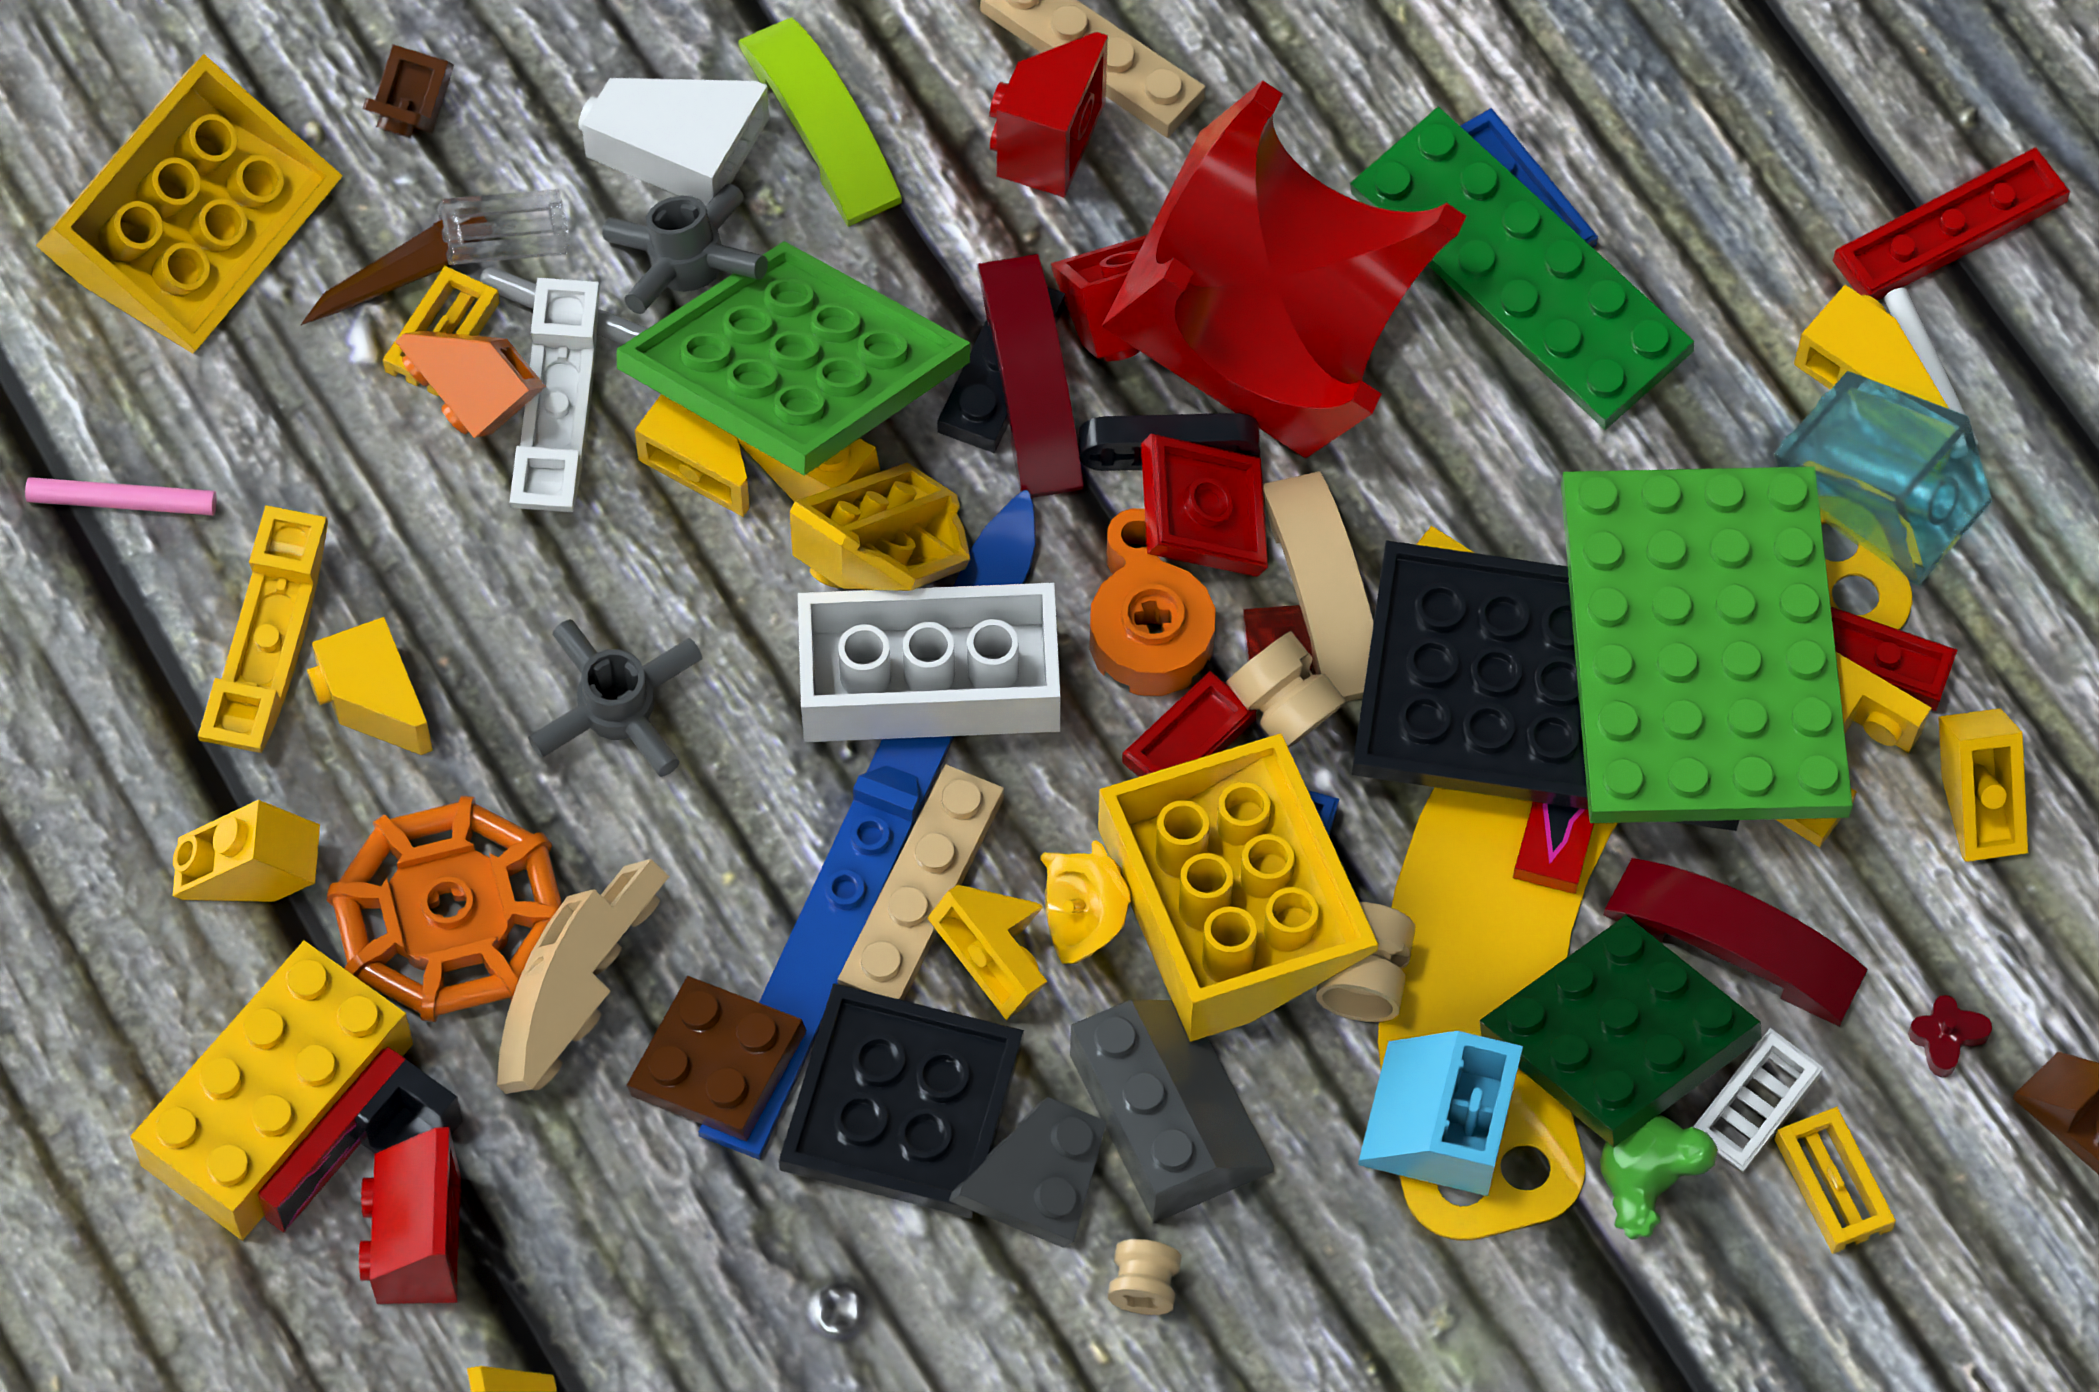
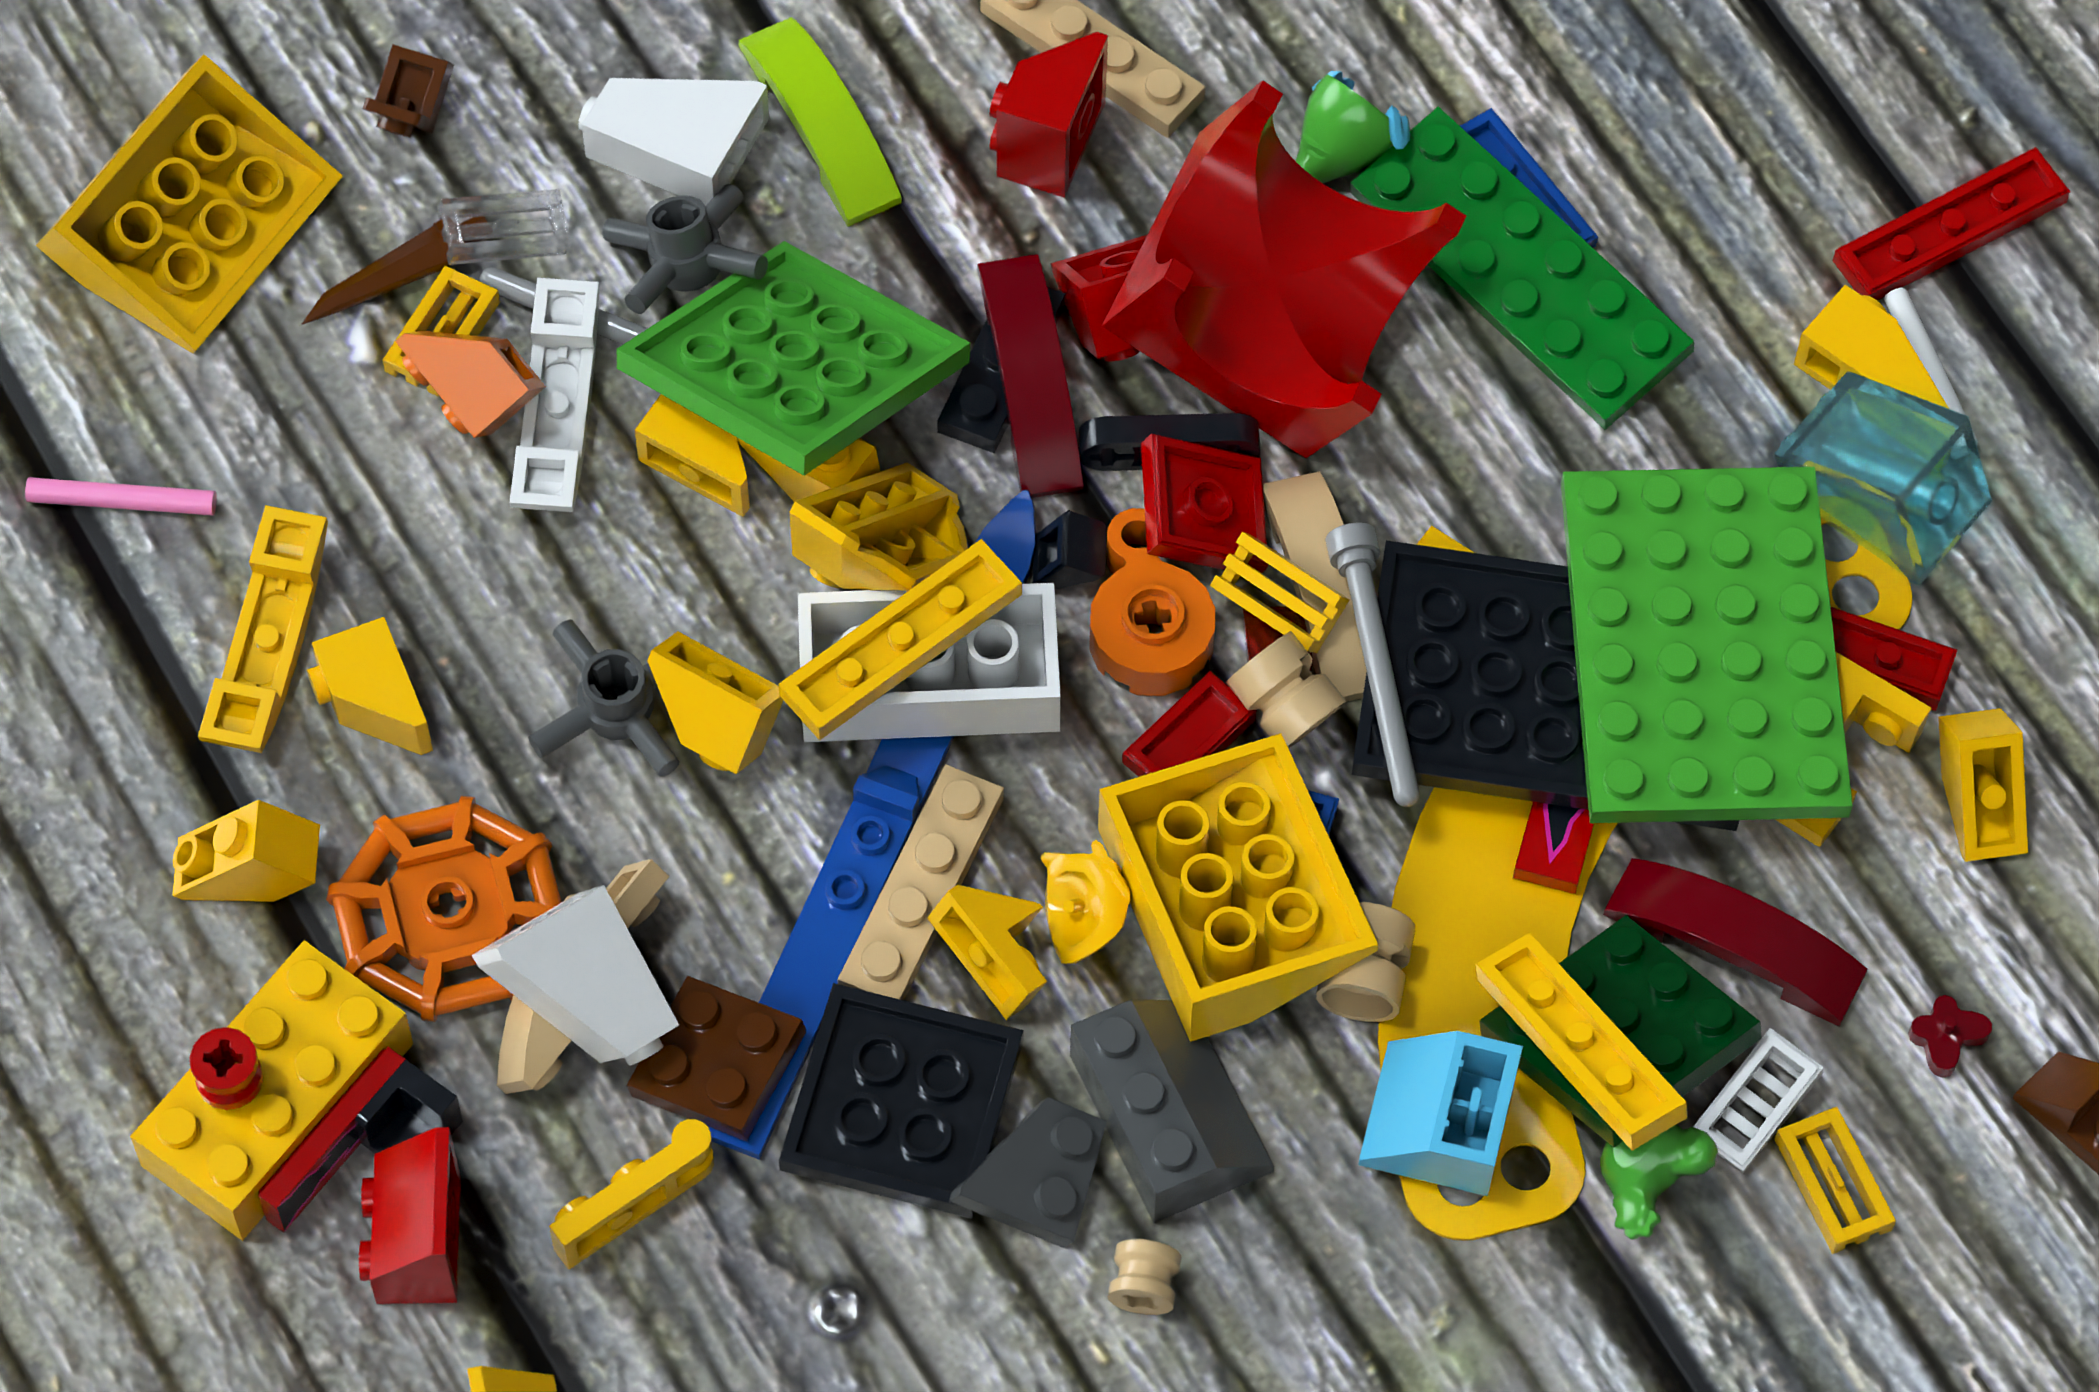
none -> red wheel [189,1027,263,1110]
none -> white slope [472,885,679,1066]
none -> yellow plate [549,1119,714,1270]
none -> yellow slope [647,631,784,774]
none -> yellow plate [778,539,1022,741]
none -> black slope [1032,510,1107,589]
none -> yellow tile [1209,532,1350,654]
none -> bright green hat [1296,71,1410,183]
none -> light grey piece [1325,523,1420,807]
none -> yellow plate [1476,932,1687,1151]

